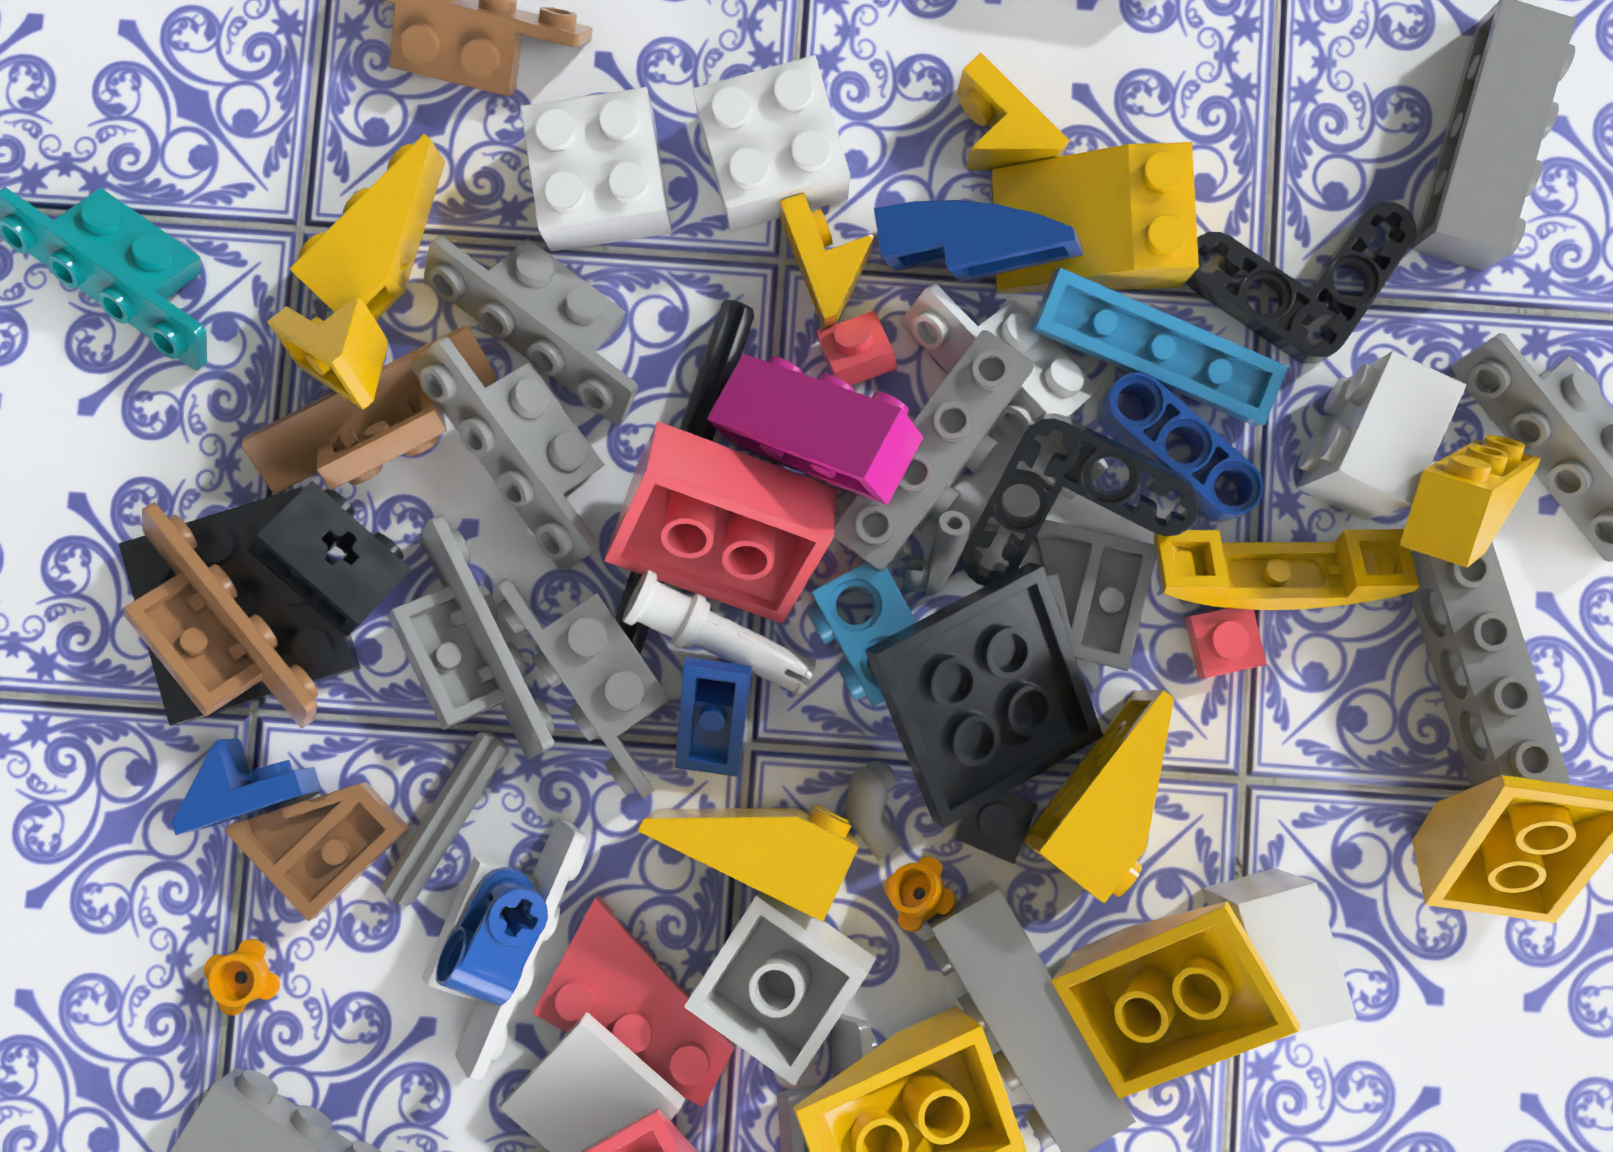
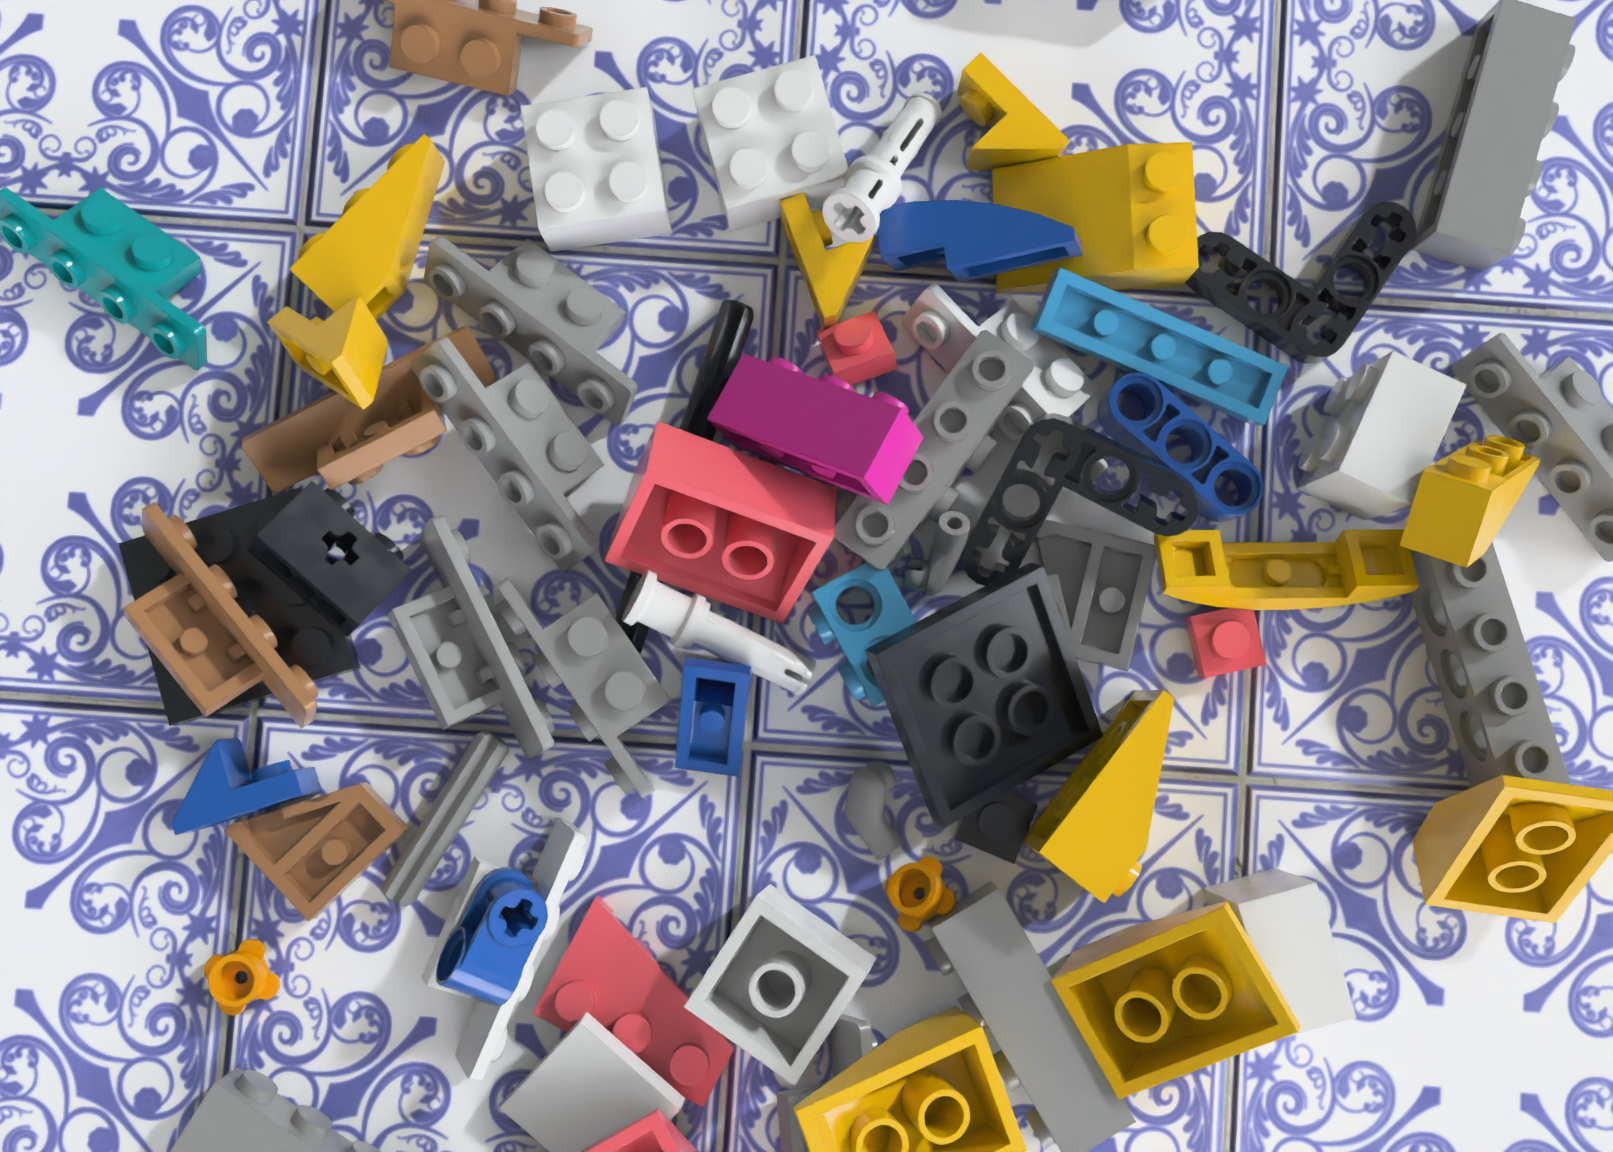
yellow slope [638,804,859,922] -> none
none -> white pin [822,92,942,243]

